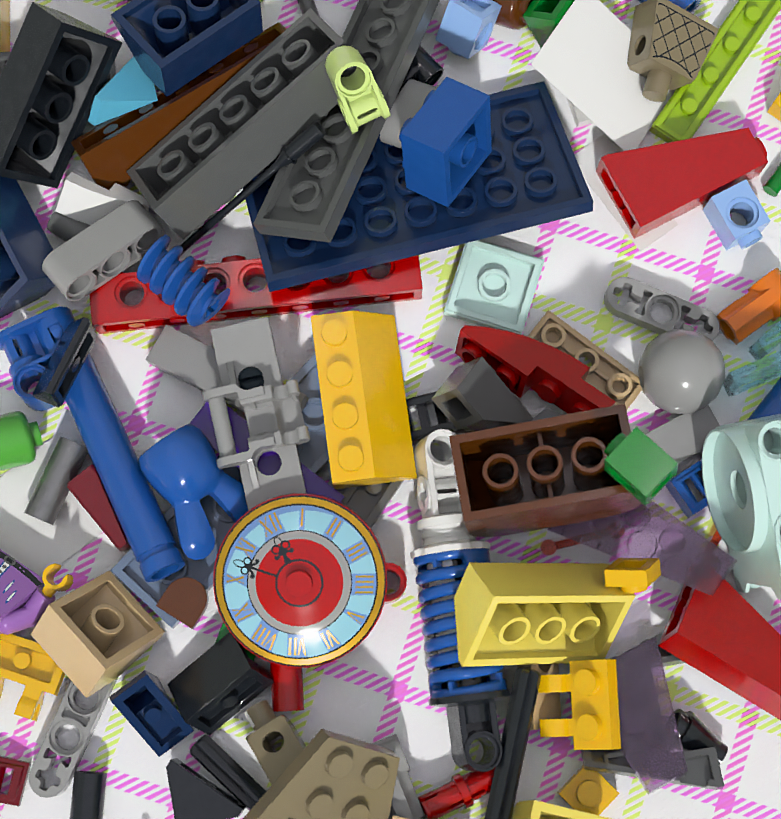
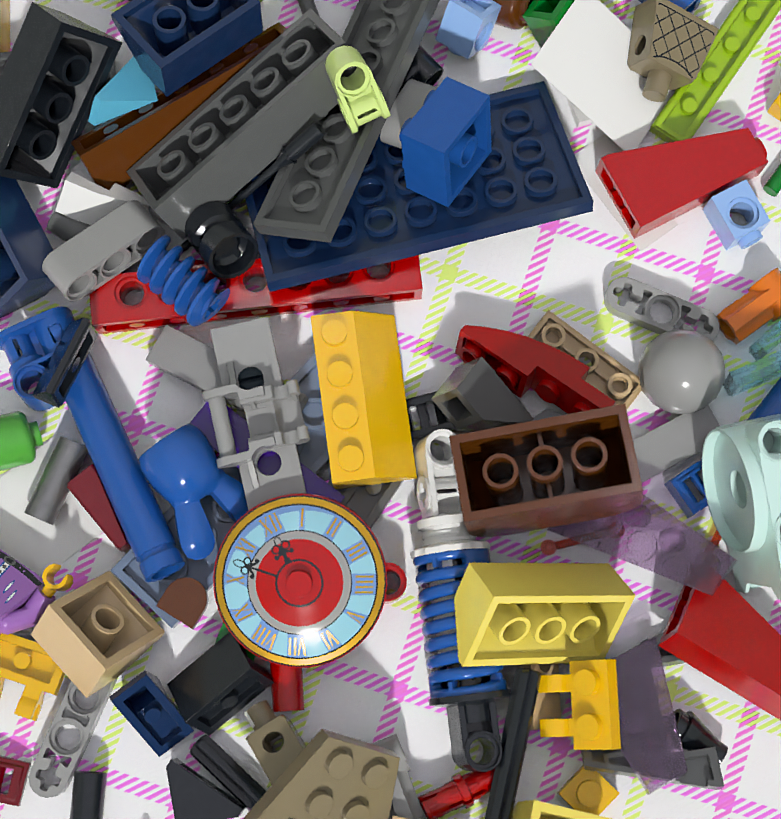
light aqua tile [443,240,545,335] -> none
green brick [604,427,678,506] -> none
yellow plate [604,558,661,593] -> none
none -> black wheel [184,201,259,279]

